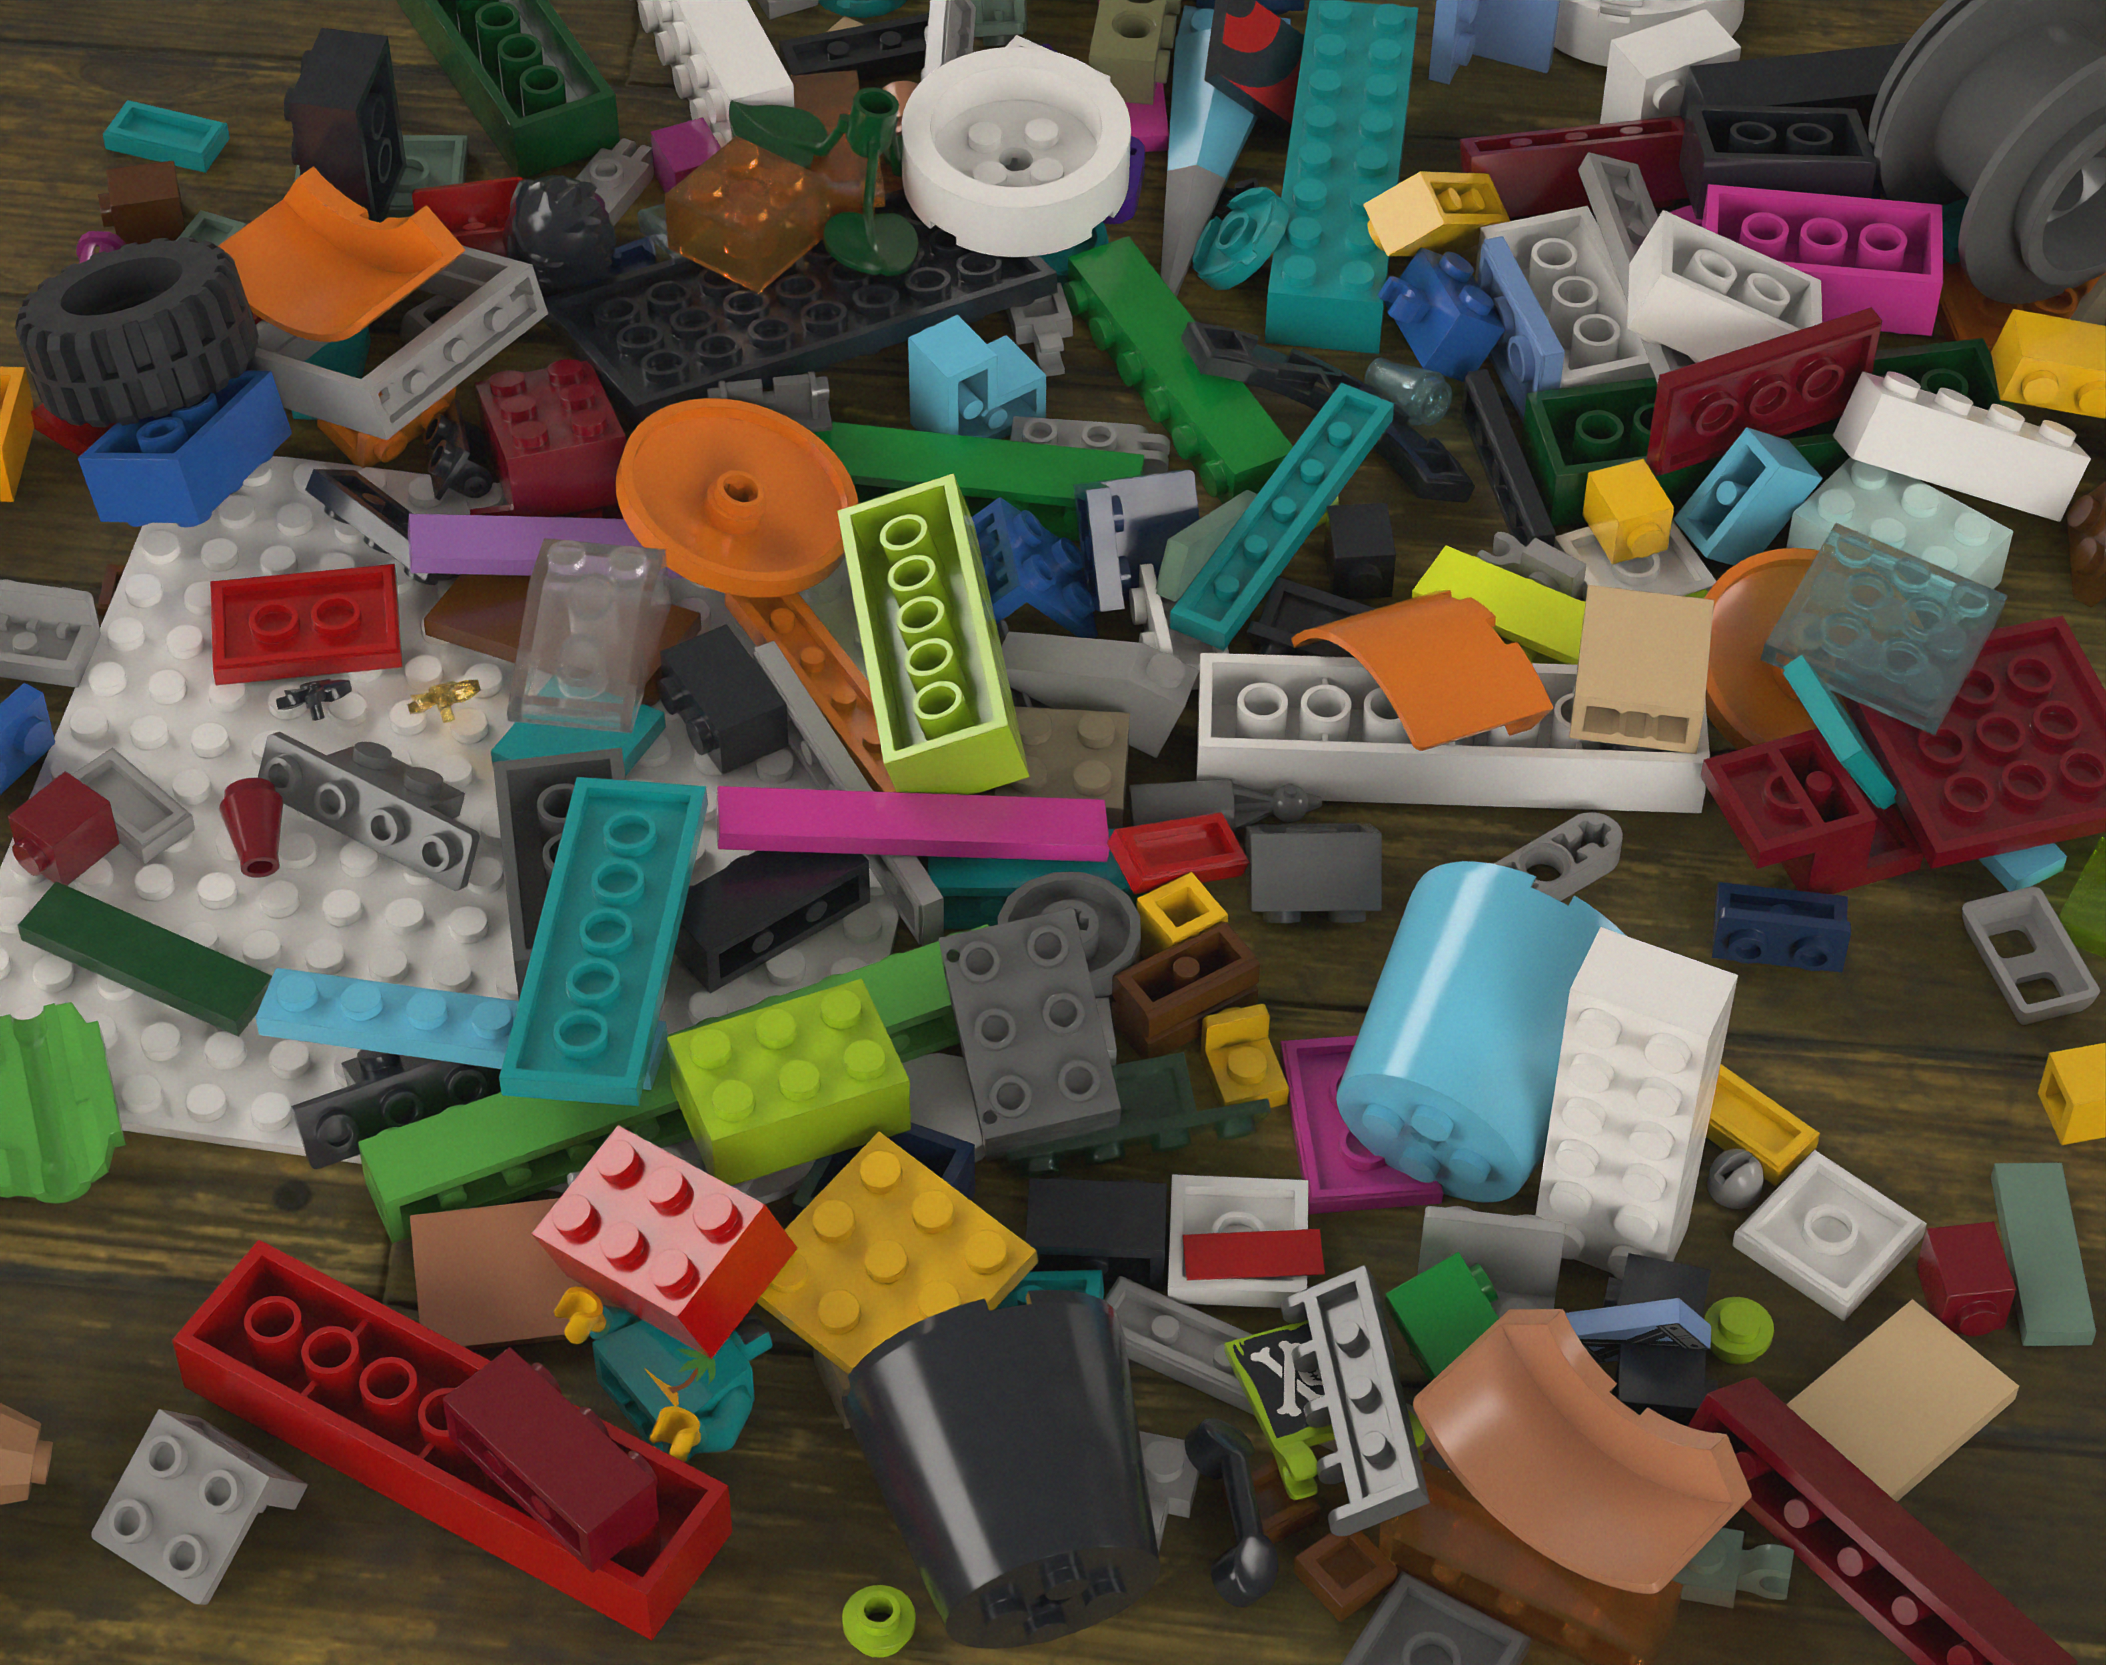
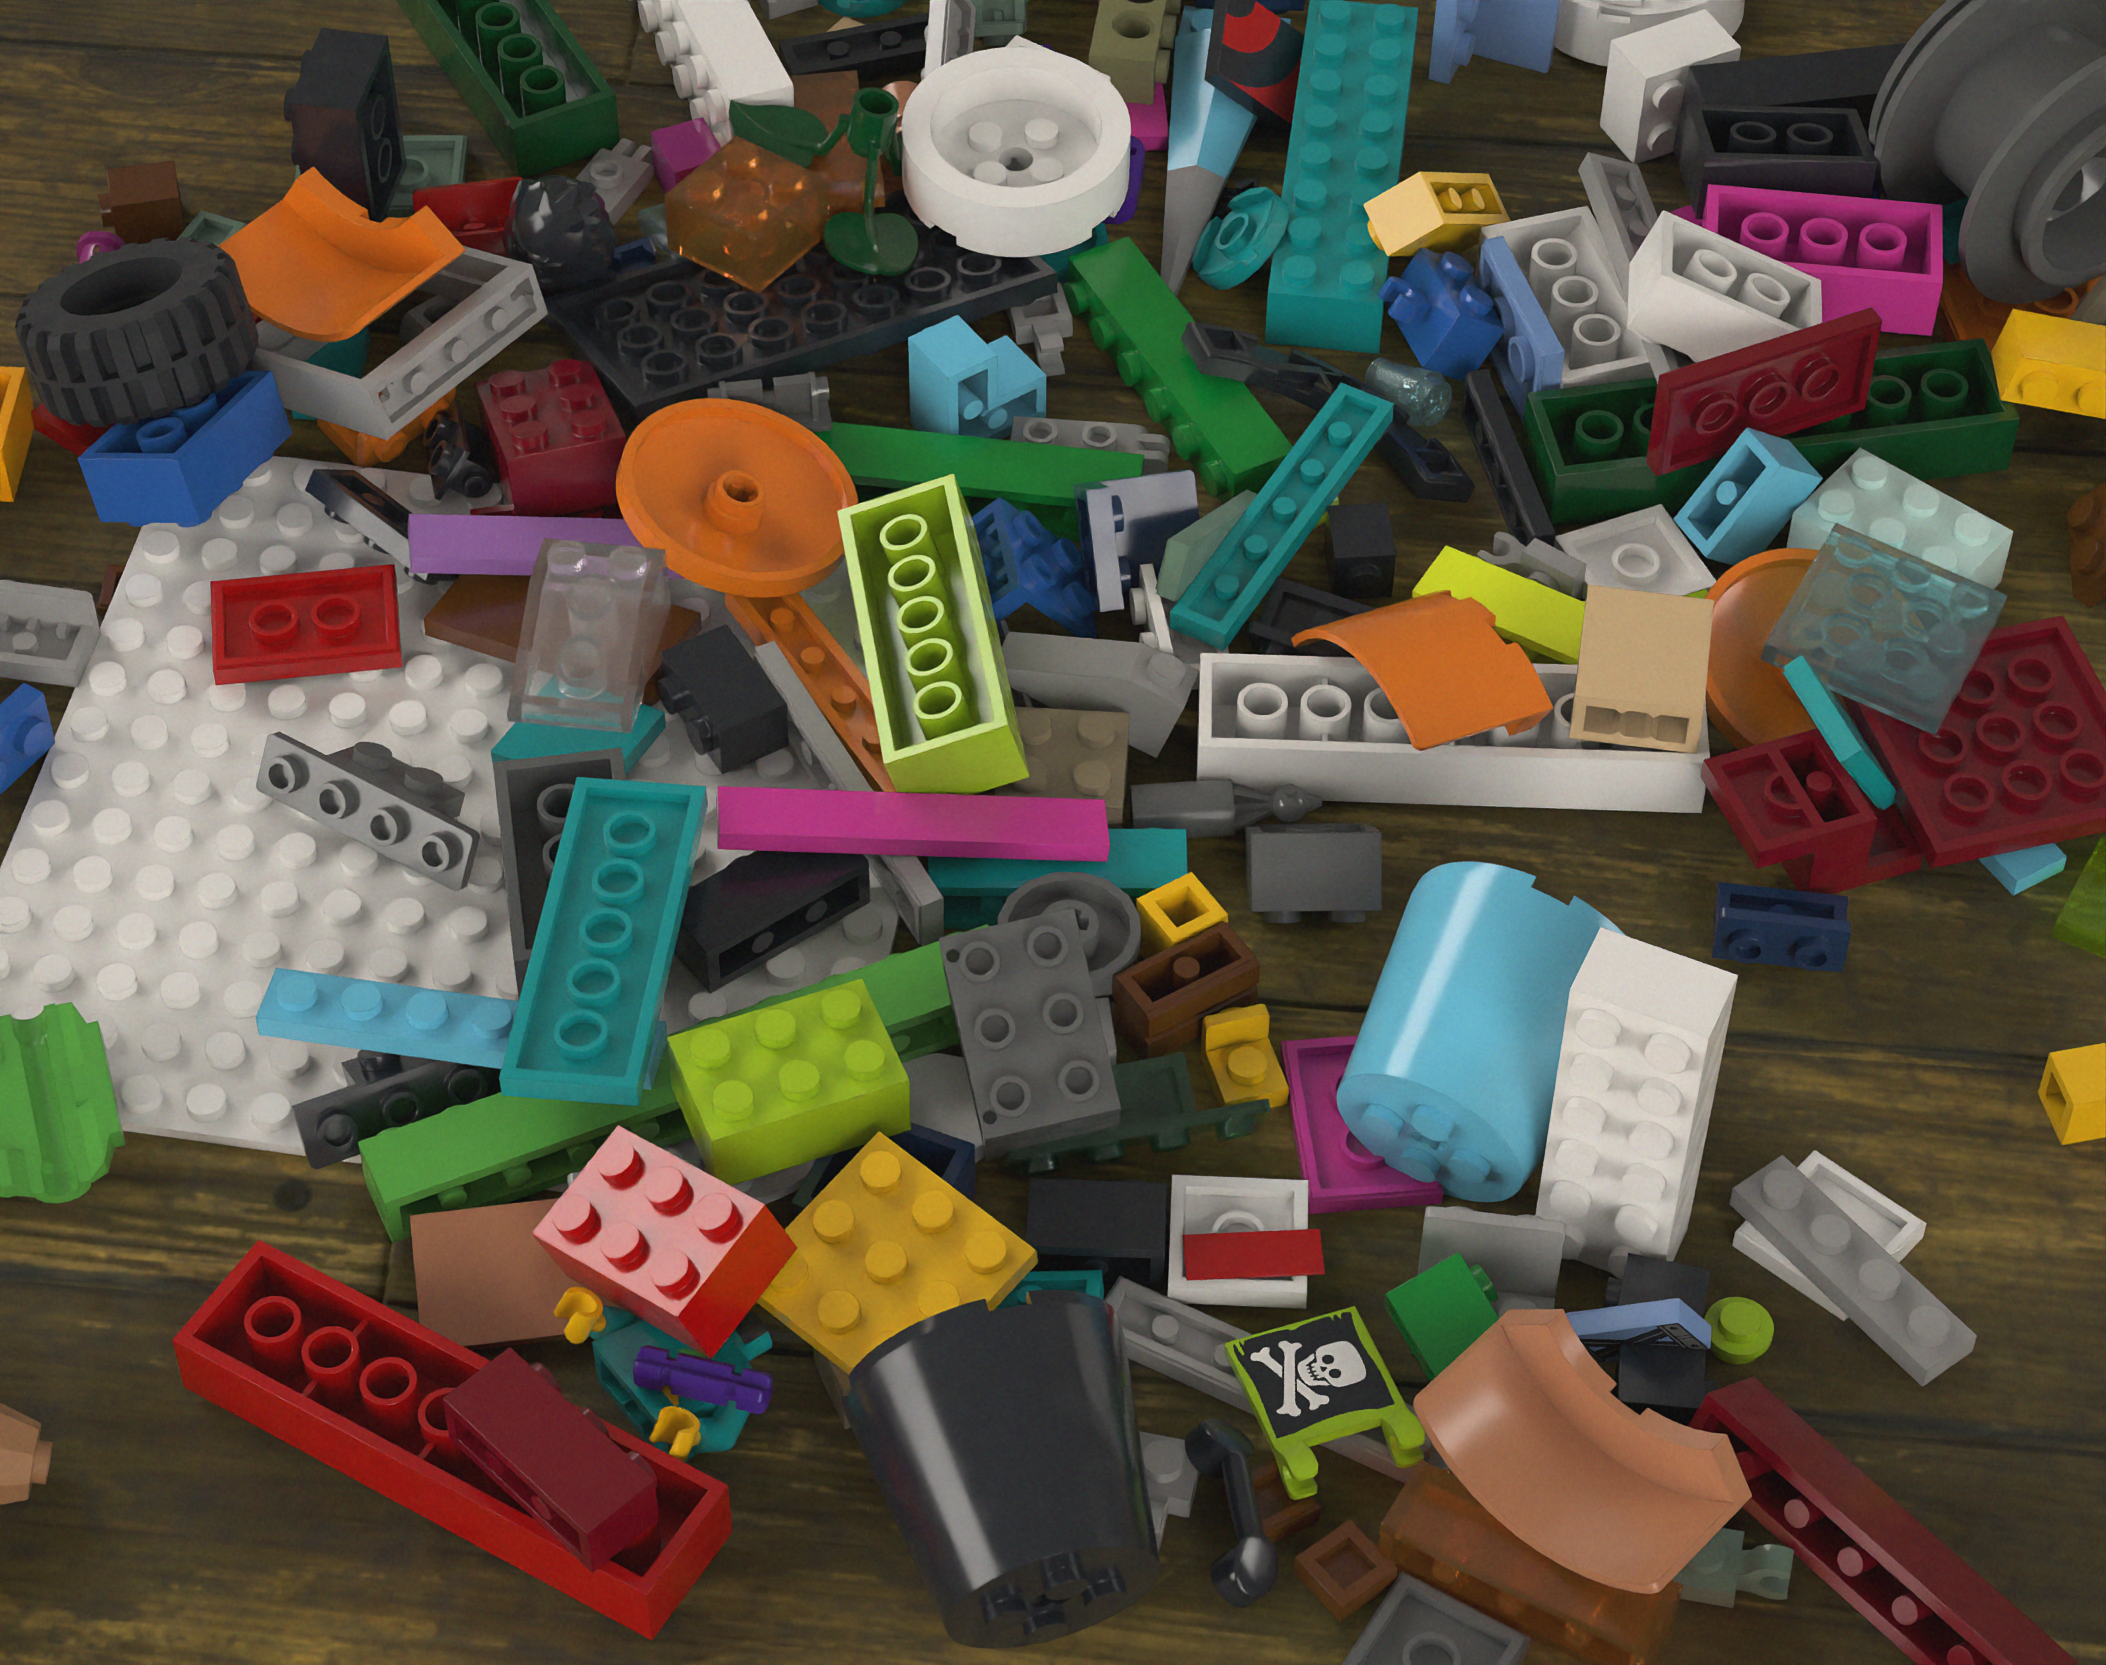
dark red brick [8,771,120,886] -> none
dark green tile [17,881,272,1037] -> none
light grey tile [72,747,195,864] -> none
light grey bracket [91,1409,309,1605] -> none
teal tile [103,100,230,173] -> none
dark red cone [219,778,284,878] -> none
black plant [276,679,352,721] -> none
clear yellow plant [407,680,481,723] -> none
lime plate [842,1585,916,1657] -> none
red tile [1107,812,1250,894] -> none
hinge [1281,1265,1430,1536] -> none
dark red brick [1460,116,1689,221] -> none
light grey beam [1494,812,1623,901] -> none
yellow brick [1582,459,1674,564] -> none
yellow tile [1706,1064,1820,1186] -> none
light grey hinge [1707,1148,1764,1209] -> none
tan tile [1786,1299,2019,1502] -> none
white brick [1833,371,2091,522] -> none
dark red brick [1916,1221,2016,1336] -> none
light grey piece [1962,886,2100,1025] -> none
sand green tile [1991,1163,2096,1346] -> none
none -> dark purple axle [633,1345,773,1414]
none -> light grey plate [1729,1155,1977,1387]

